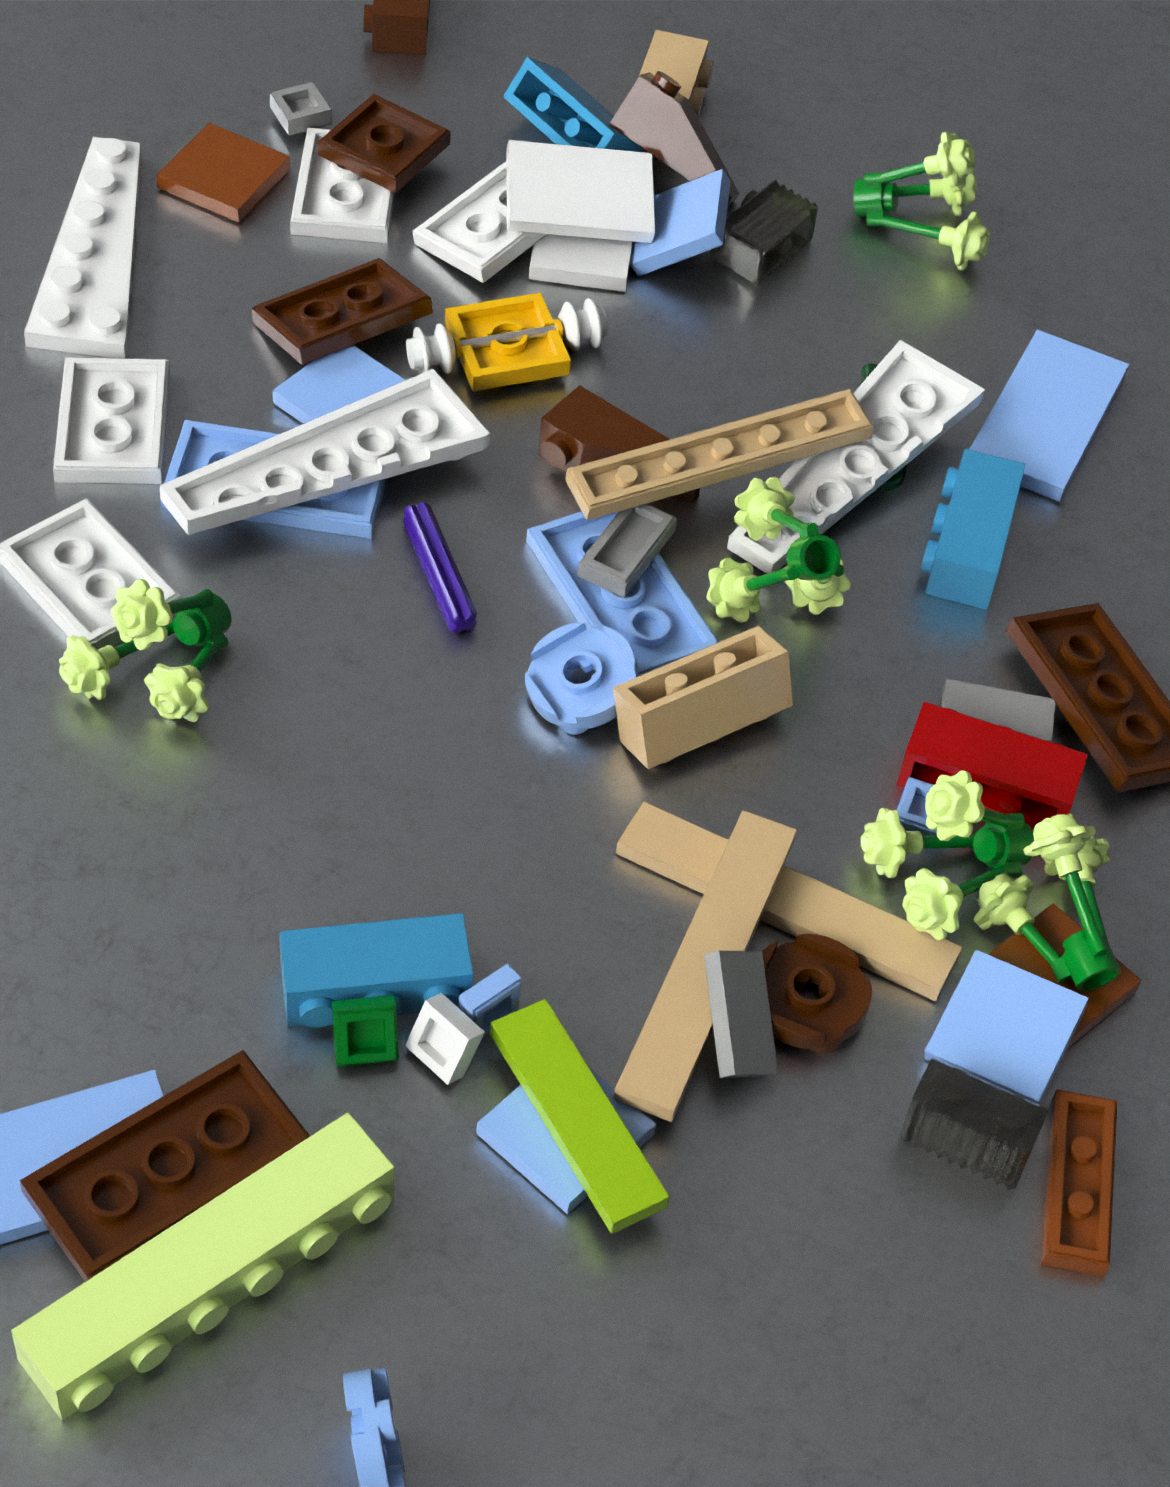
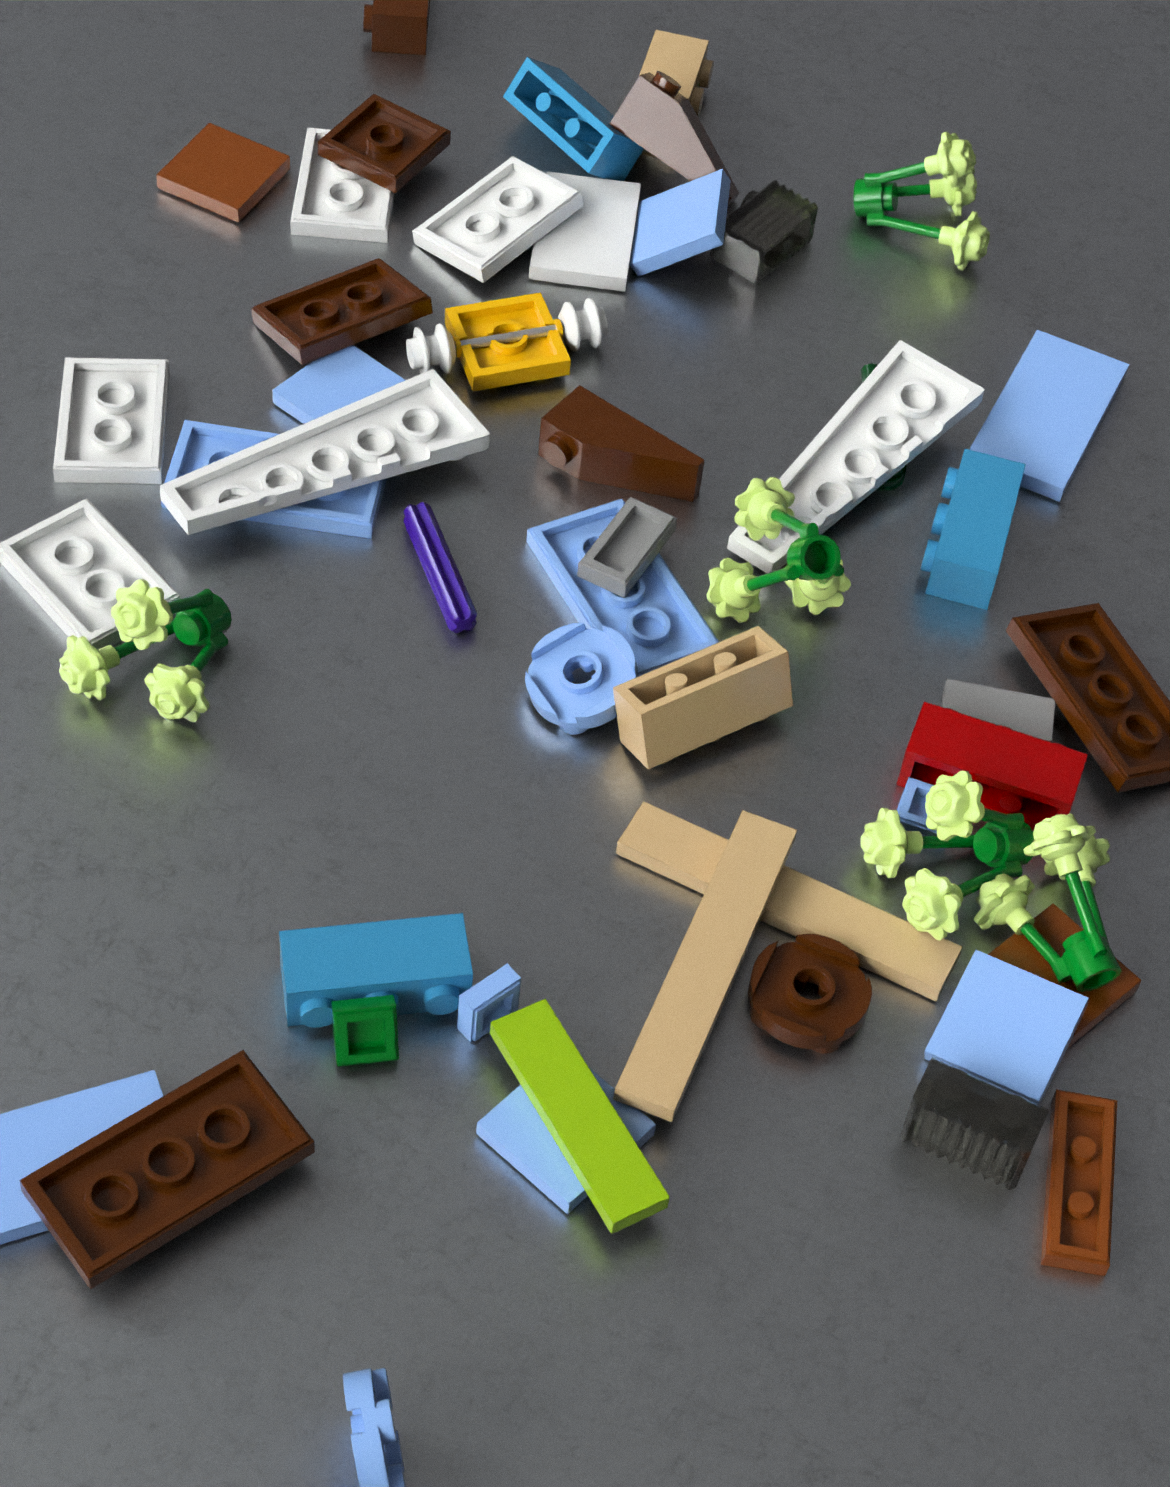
yellowish green brick [11,1112,395,1421] -> none
white wing [24,137,141,359] -> none
light grey plate [270,82,332,136] -> none
white plate [405,993,485,1085] -> none
white tile [506,140,655,243] -> none
tan tile [565,389,874,521] -> none
light grey tile [704,950,778,1078] -> none

